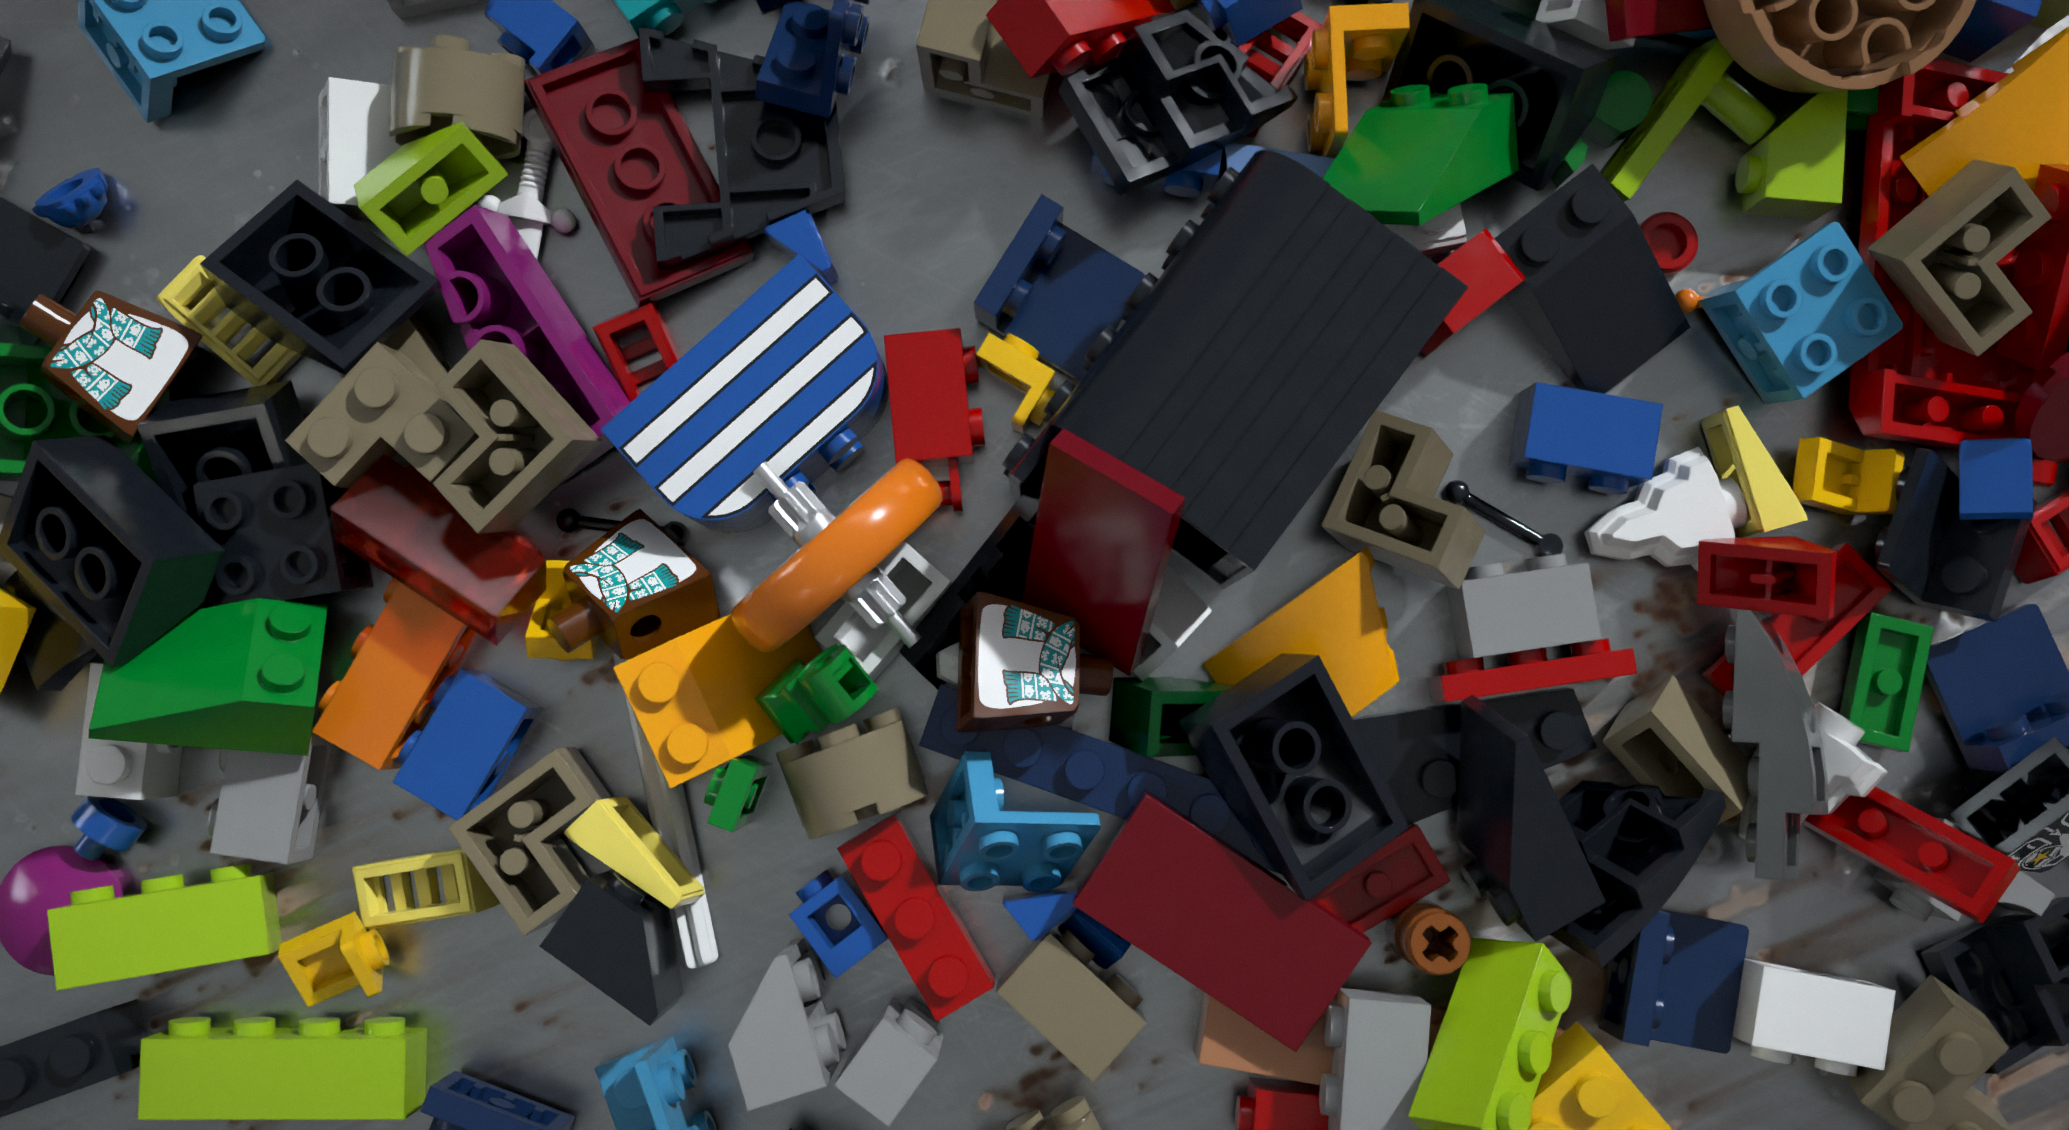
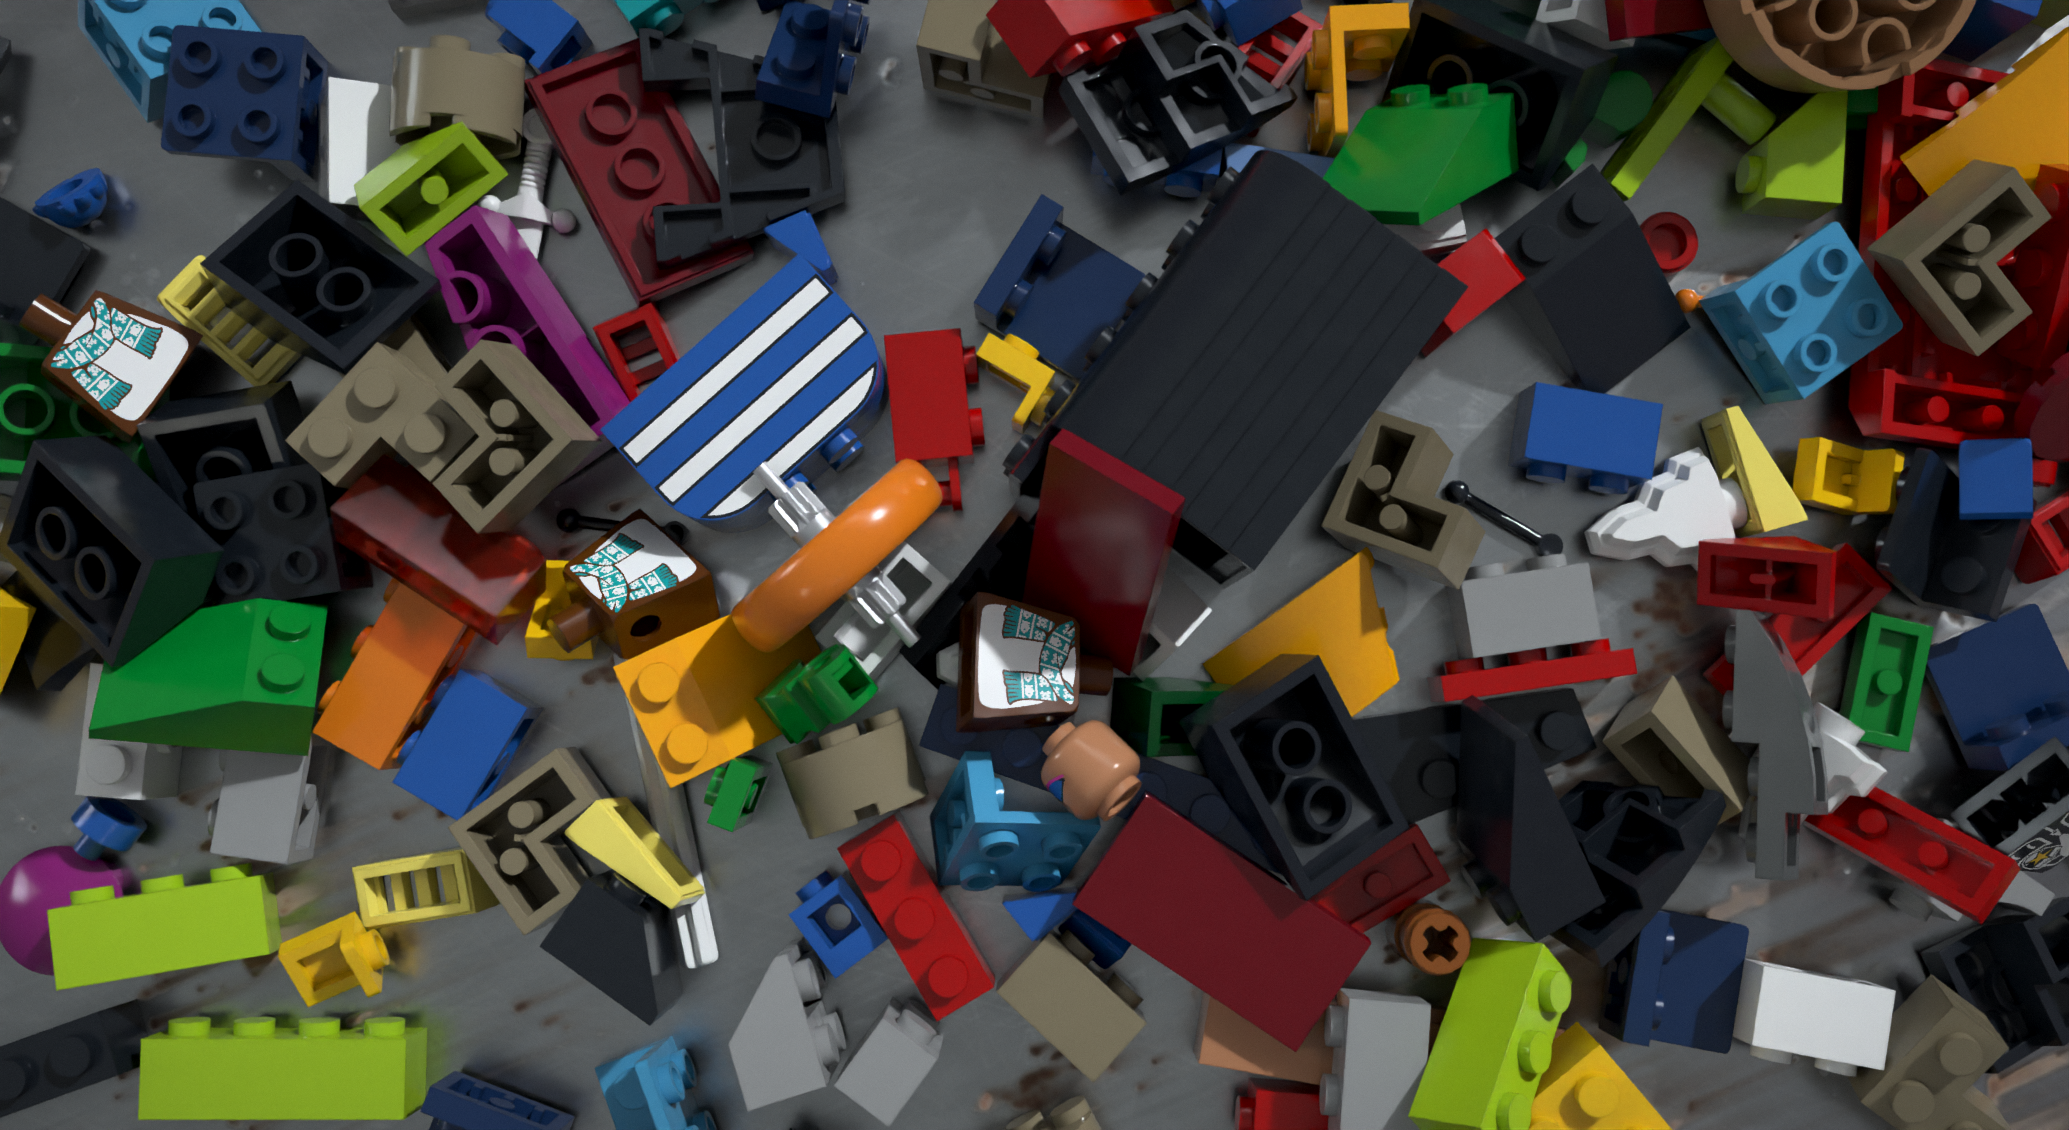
none -> dark blue bracket [161,25,329,182]
none -> nougat head [1041,720,1142,821]

